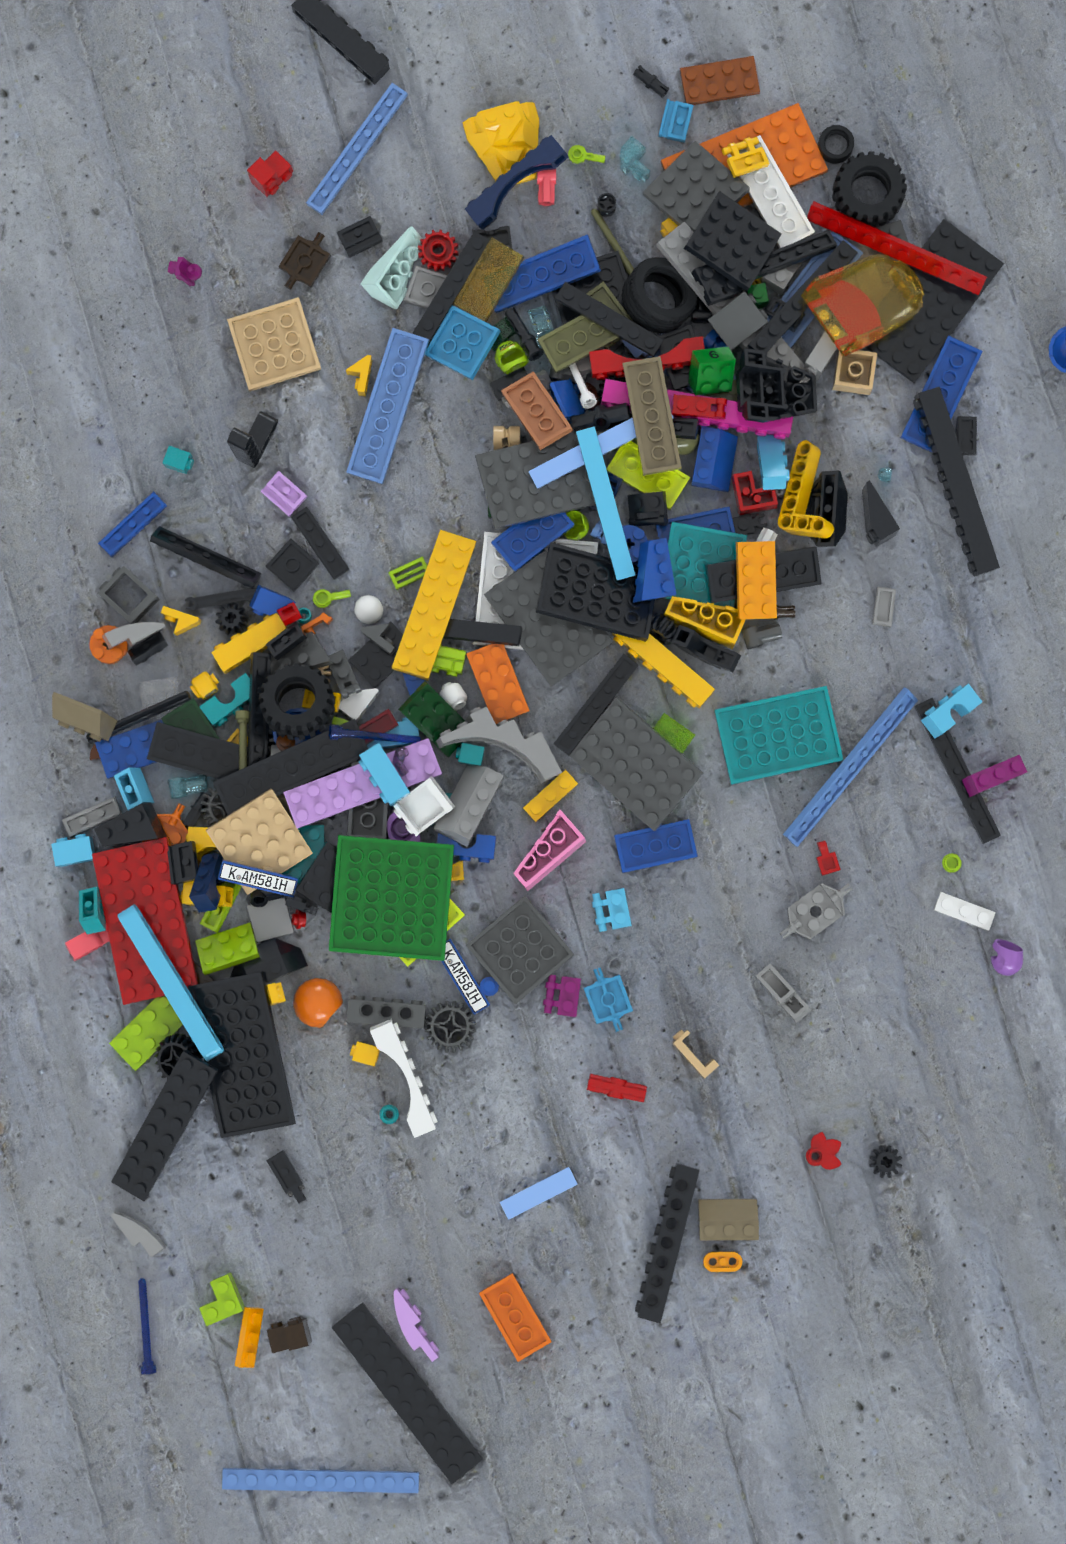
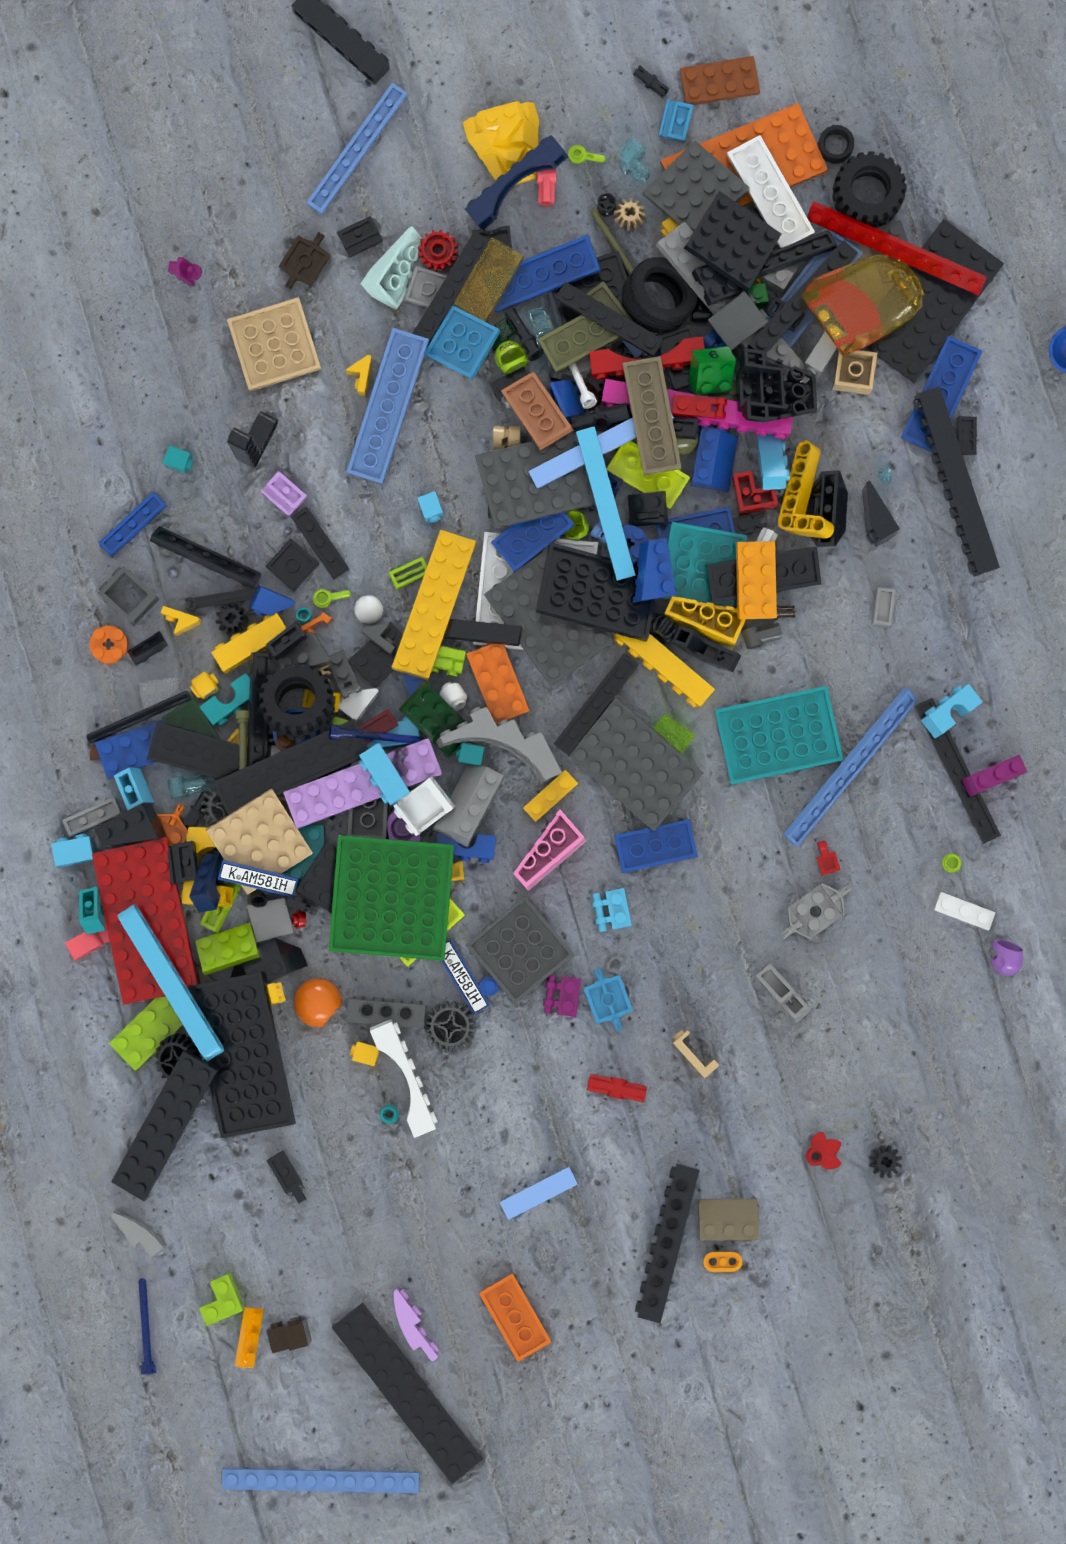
dark tan slope [52,692,118,742] -> none
light grey slope [102,622,165,649] -> none
red brick [247,150,293,197] -> none
red plate [277,602,302,626] -> none
yellow plate [722,137,770,178] -> none
none -> medium azure brick [417,491,444,523]
none -> tan gear [614,198,646,231]

